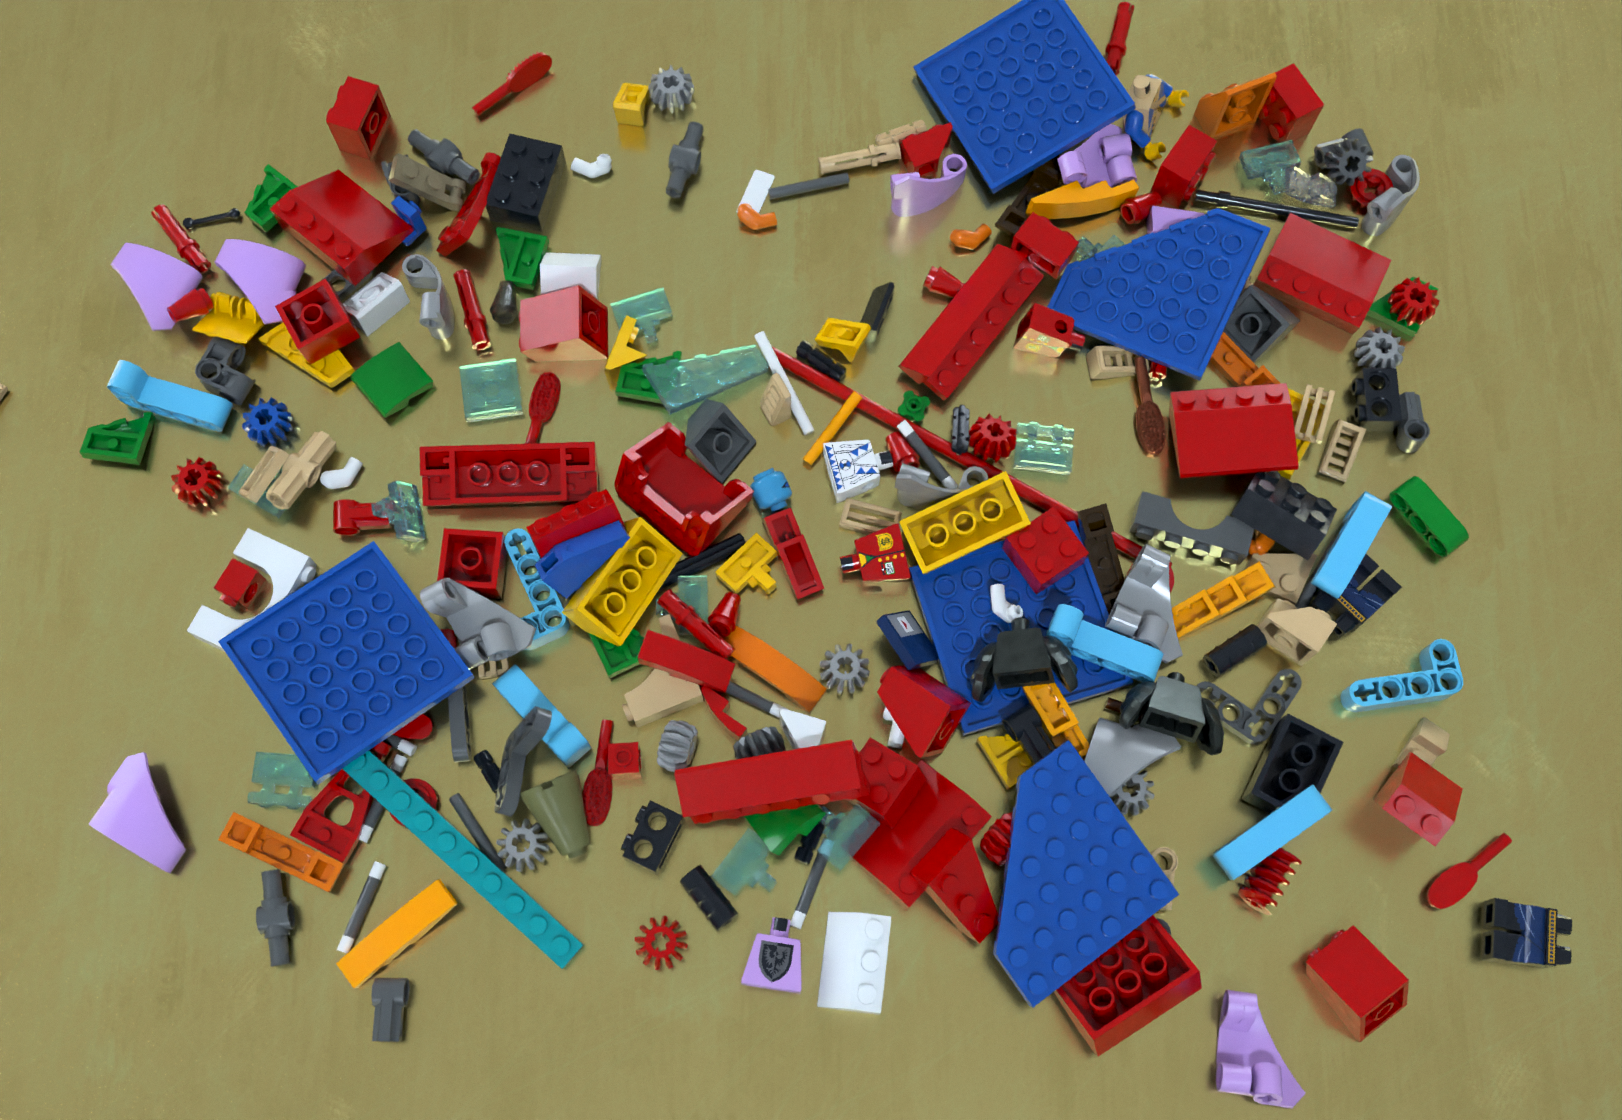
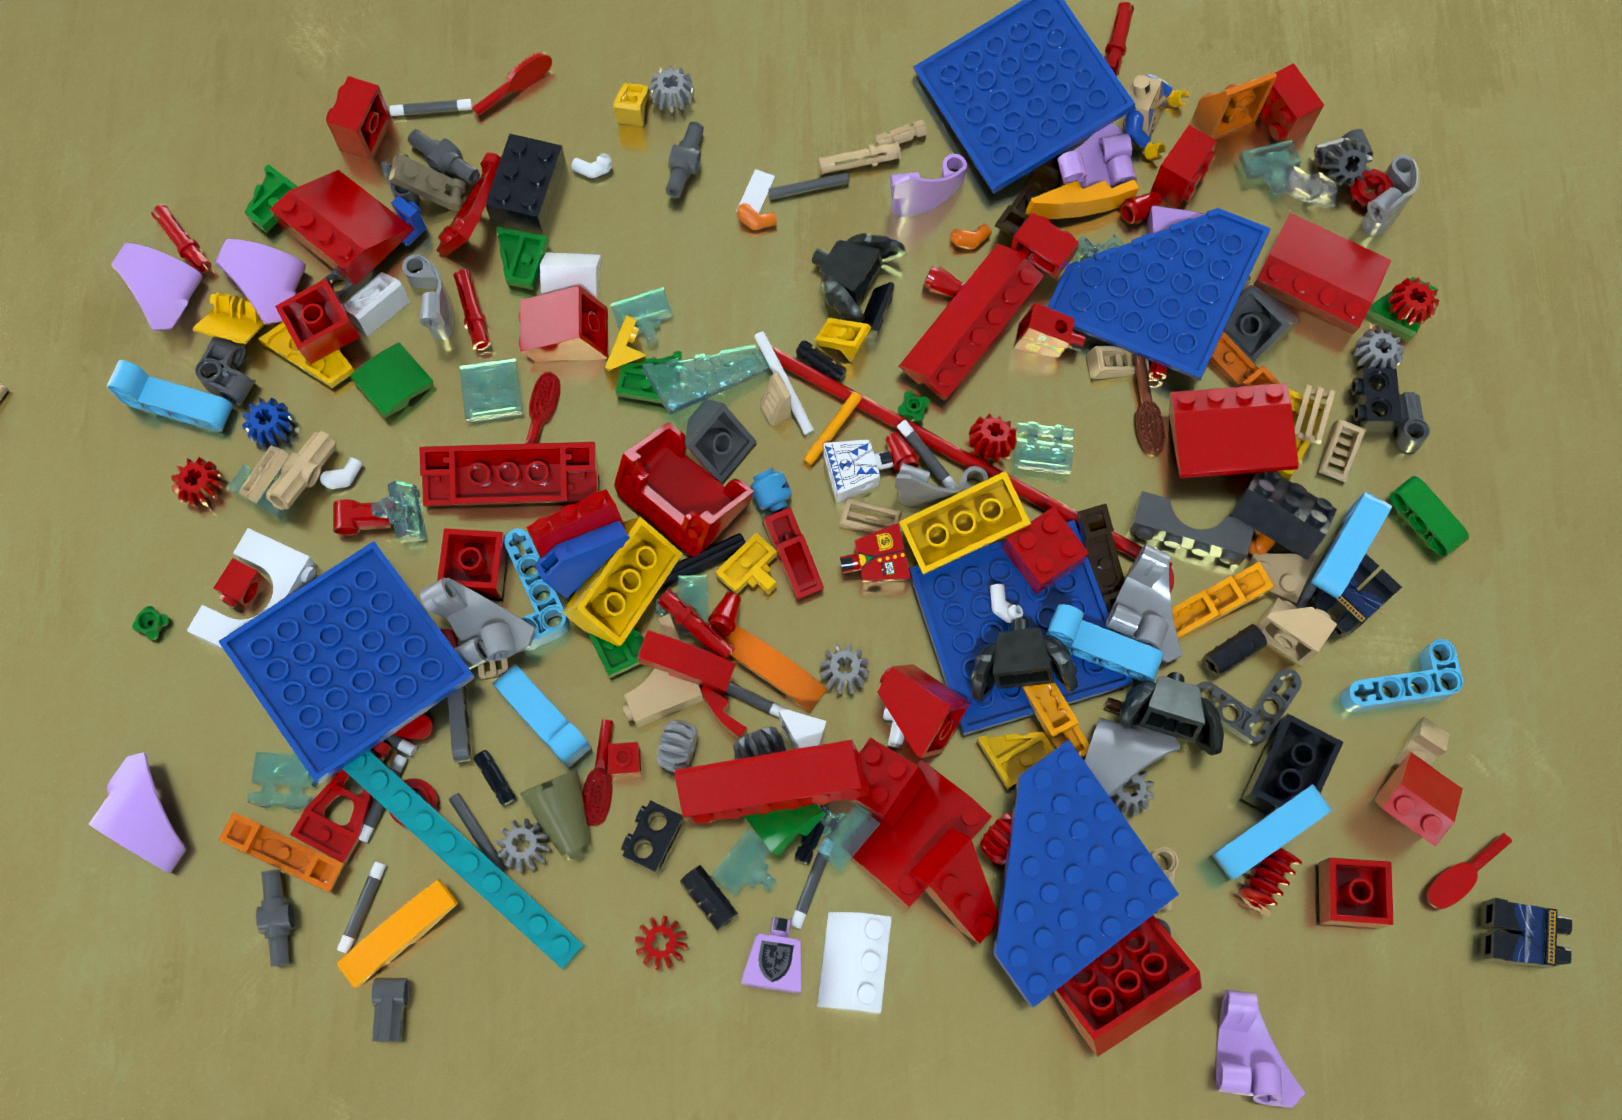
green wing [80,412,156,465] -> none
red cone [167,288,214,323] -> none
black hinge [183,208,241,230] -> none
clear smoke cone [490,281,518,324] -> none
dark grey beam [494,706,552,817] -> none
dark blue tile [876,610,939,670] -> none
red slope [900,122,953,178] -> none
black axle [951,405,970,455] -> none
black piece [1002,704,1056,765] -> none
black bar [1195,189,1359,228] -> none
red slope [1306,925,1409,1042] -> none
none -> green plate [132,606,169,640]
none -> dark grey bar [390,99,472,116]
none -> pearl dark grey torso [812,233,905,322]
none -> red brick [1318,857,1394,928]

